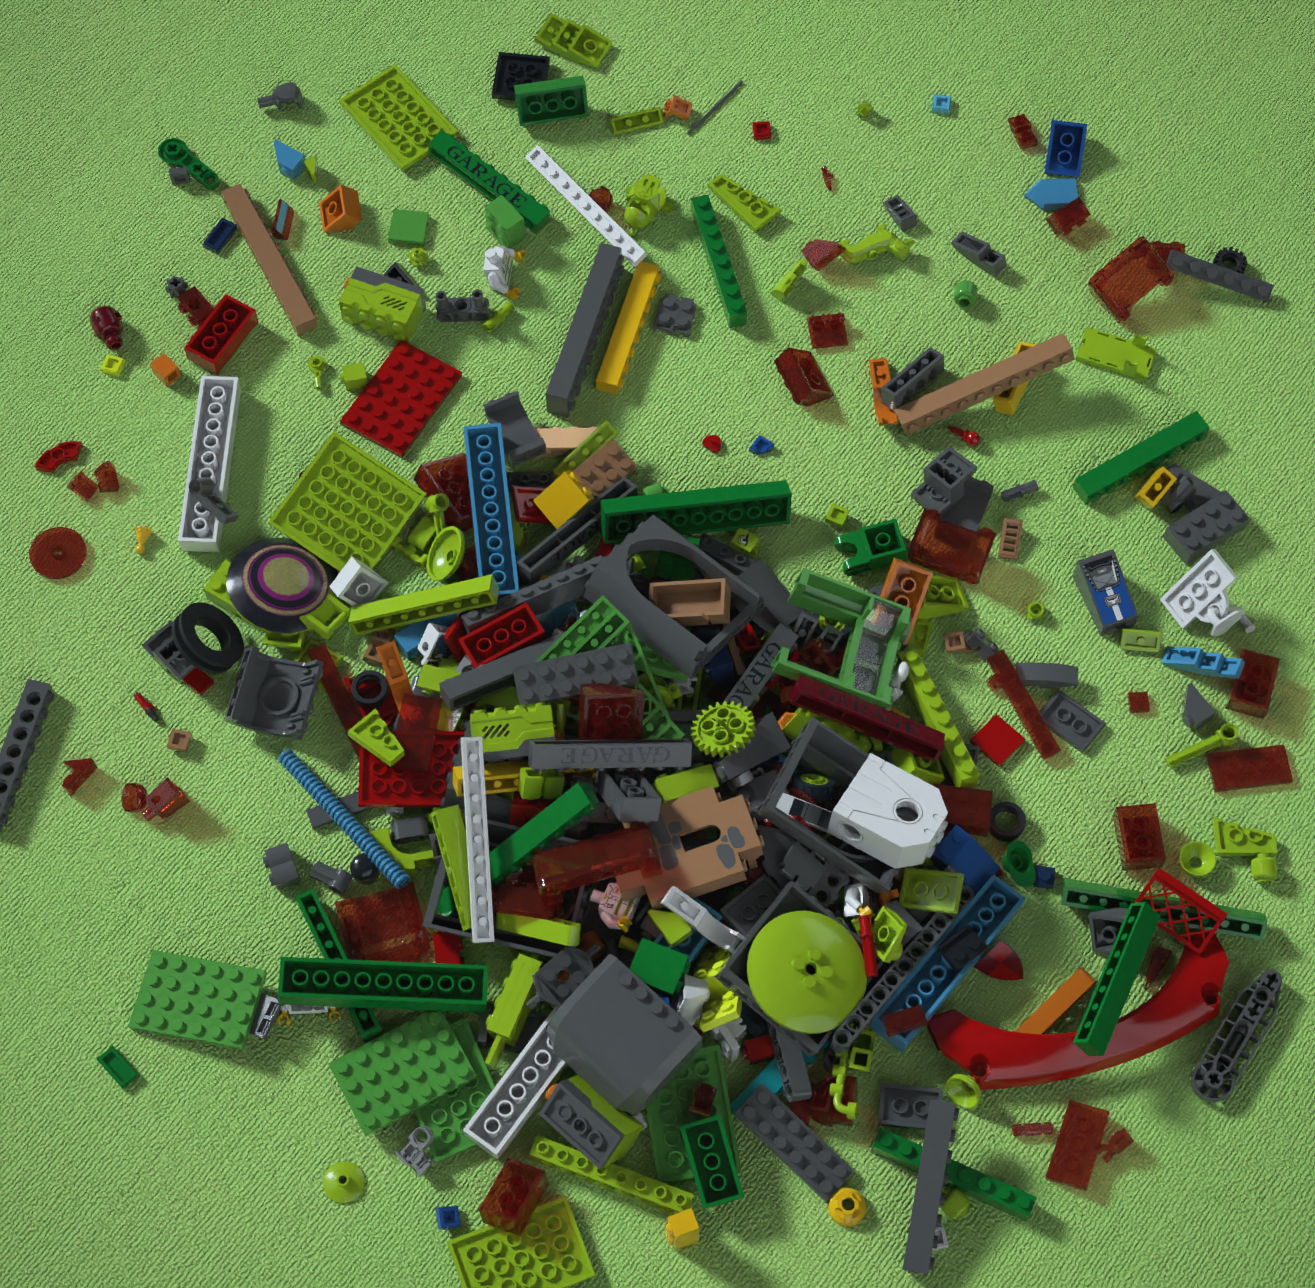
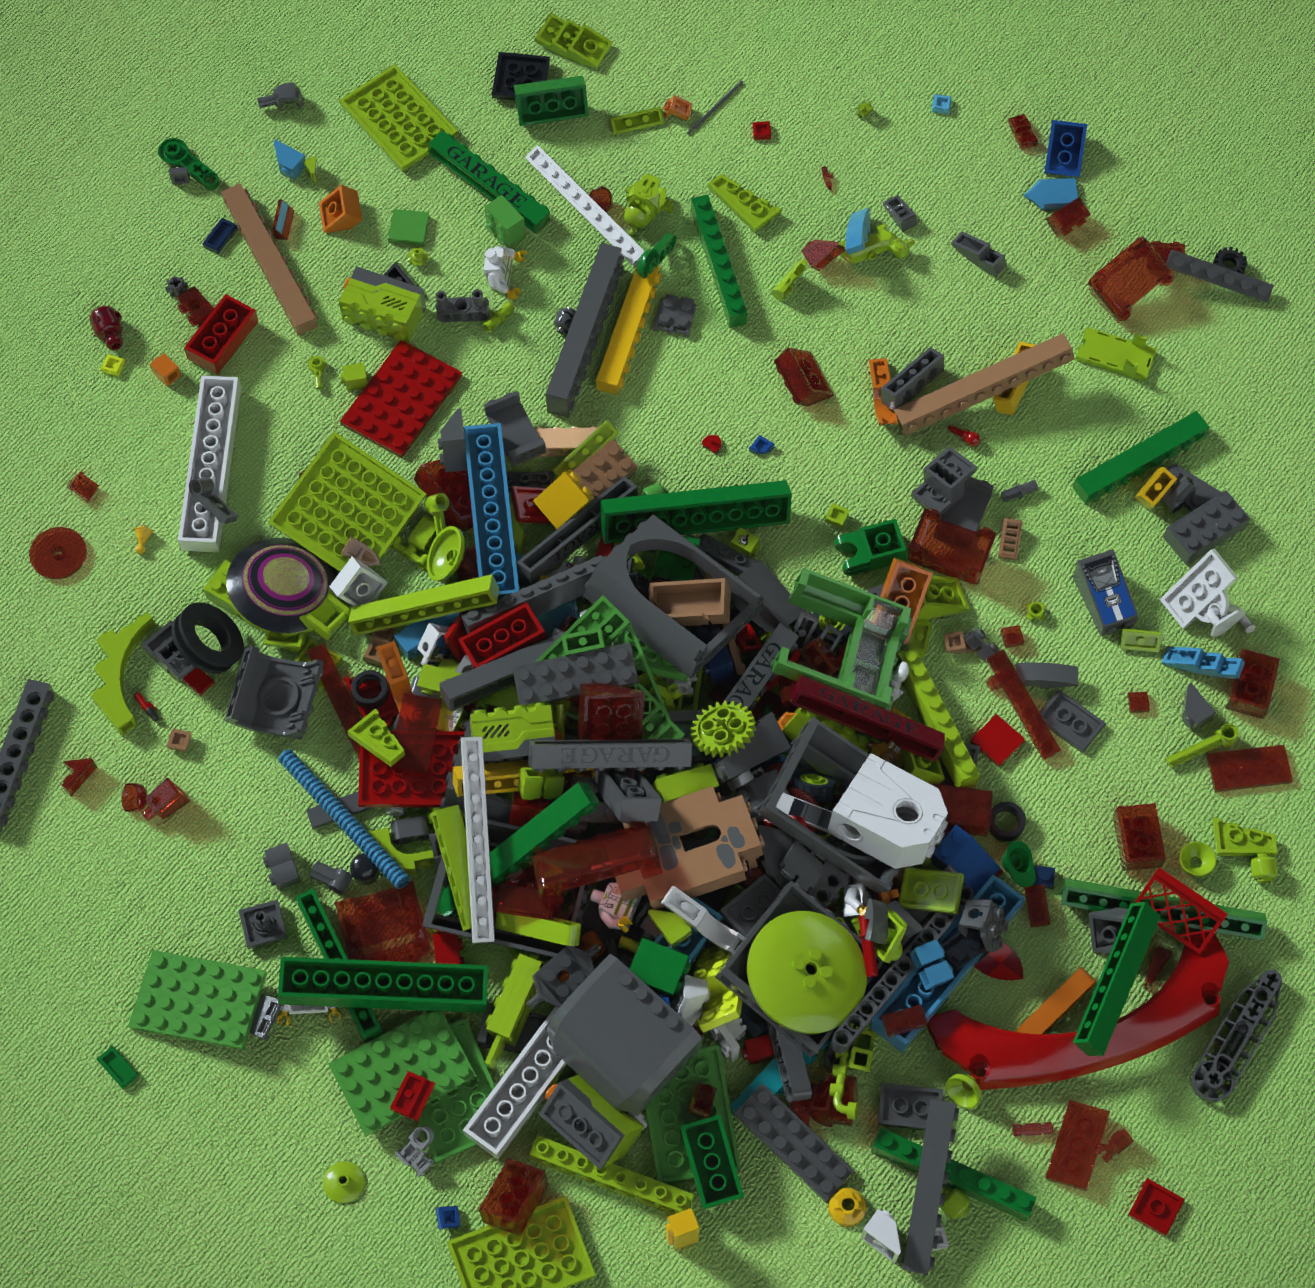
red tile [35,441,83,473] -> none
clear red tile [94,461,120,493] -> none
clear red hinge [807,312,848,349] -> none
bright green head [953,281,978,308] -> none
none -> lime arch [91,612,156,736]
none -> dark grey plate [239,900,288,950]
none -> medium nougat plate [341,536,380,566]
none -> red plate [390,1071,436,1122]
none -> dark grey slope [438,408,468,472]
none -> dark grey head [553,307,576,335]
none -> bright green brick [561,628,606,656]
none -> green beam [637,232,677,279]
none -> dark azure slope [845,207,871,255]
none -> white slope [861,1209,901,1264]
none -> dark grey slope [864,898,888,945]
none -> dark brown rock [867,740,904,770]
none -> dark azure piece [909,939,954,990]
none -> dark grey piece [958,900,1009,952]
none -> clear red plate [1000,625,1025,649]
none -> clear red slope [1025,884,1050,928]
none -> red tile [1127,1178,1185,1237]

